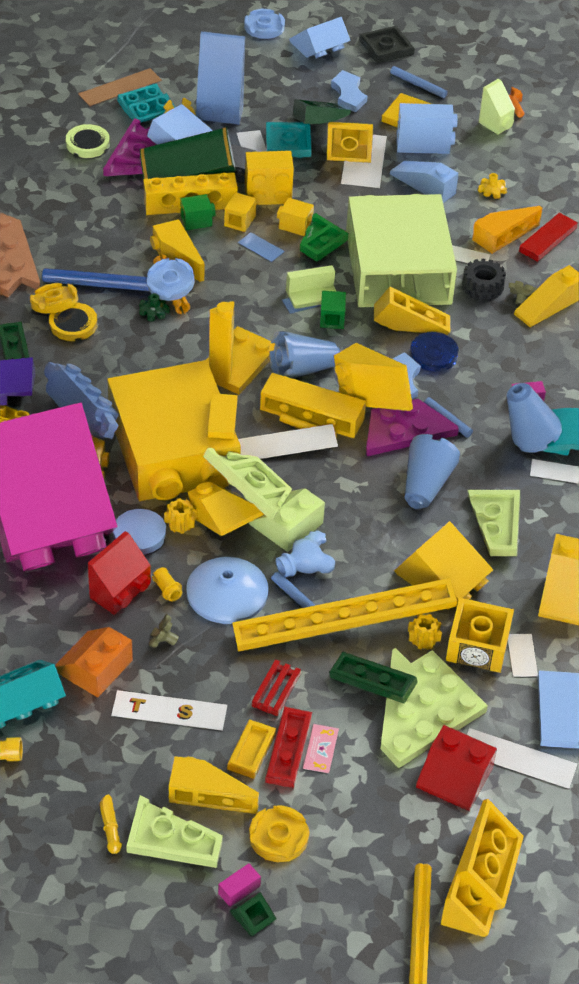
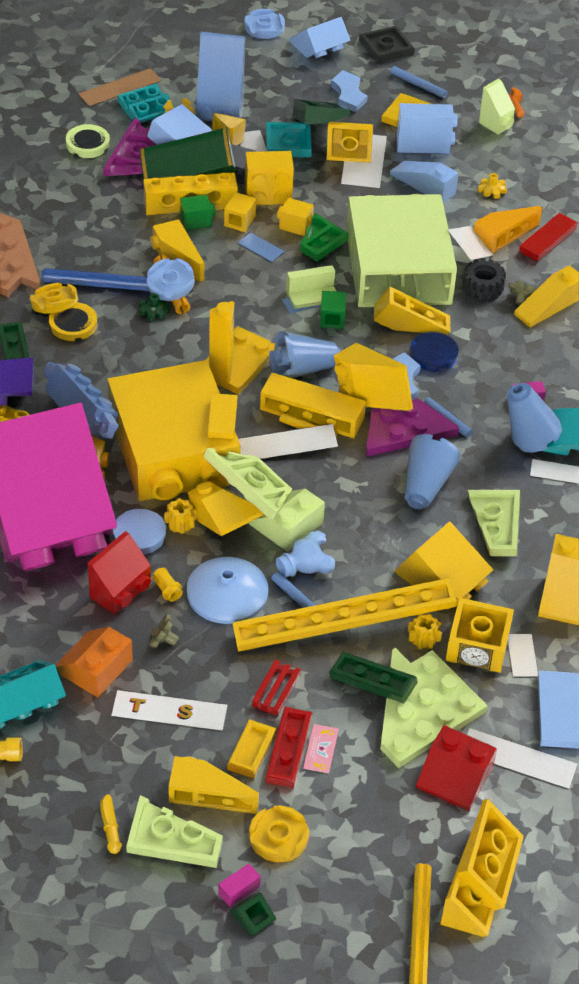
none -> yellow slope [212,113,246,145]
none -> white sticker [448,226,493,260]

